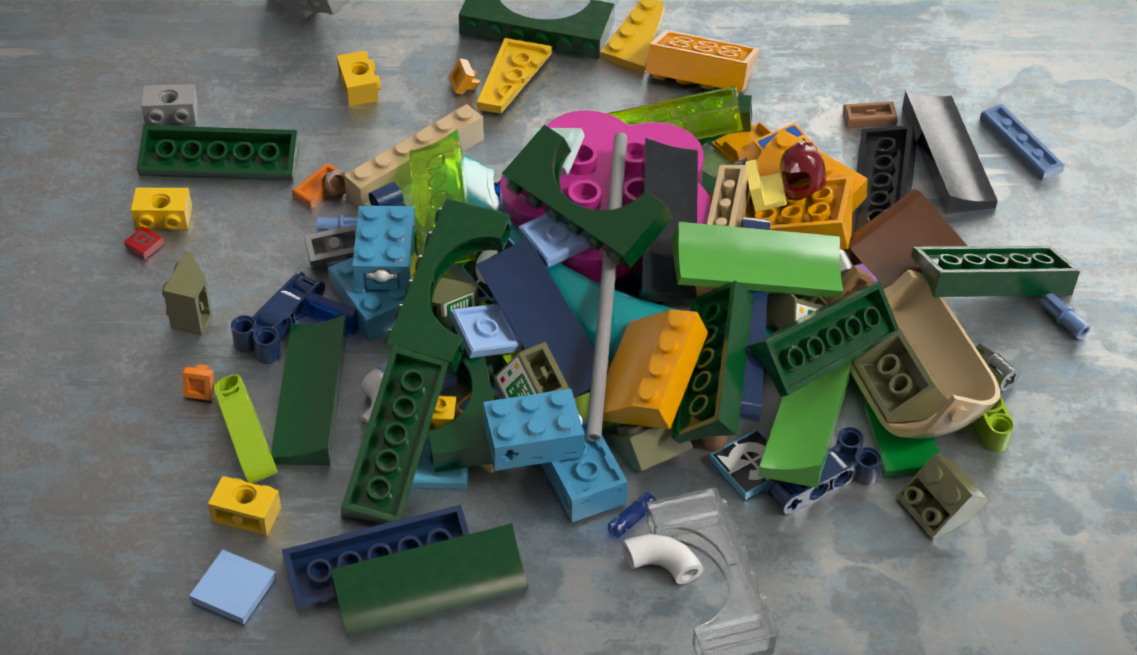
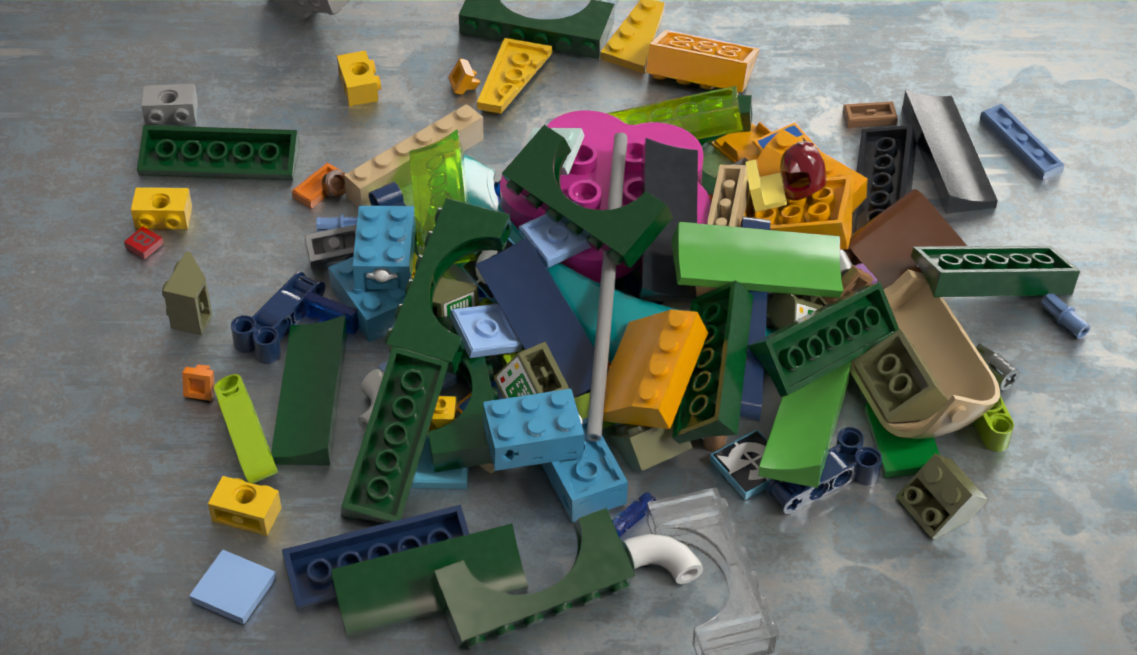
none -> dark green arch [431,508,635,649]

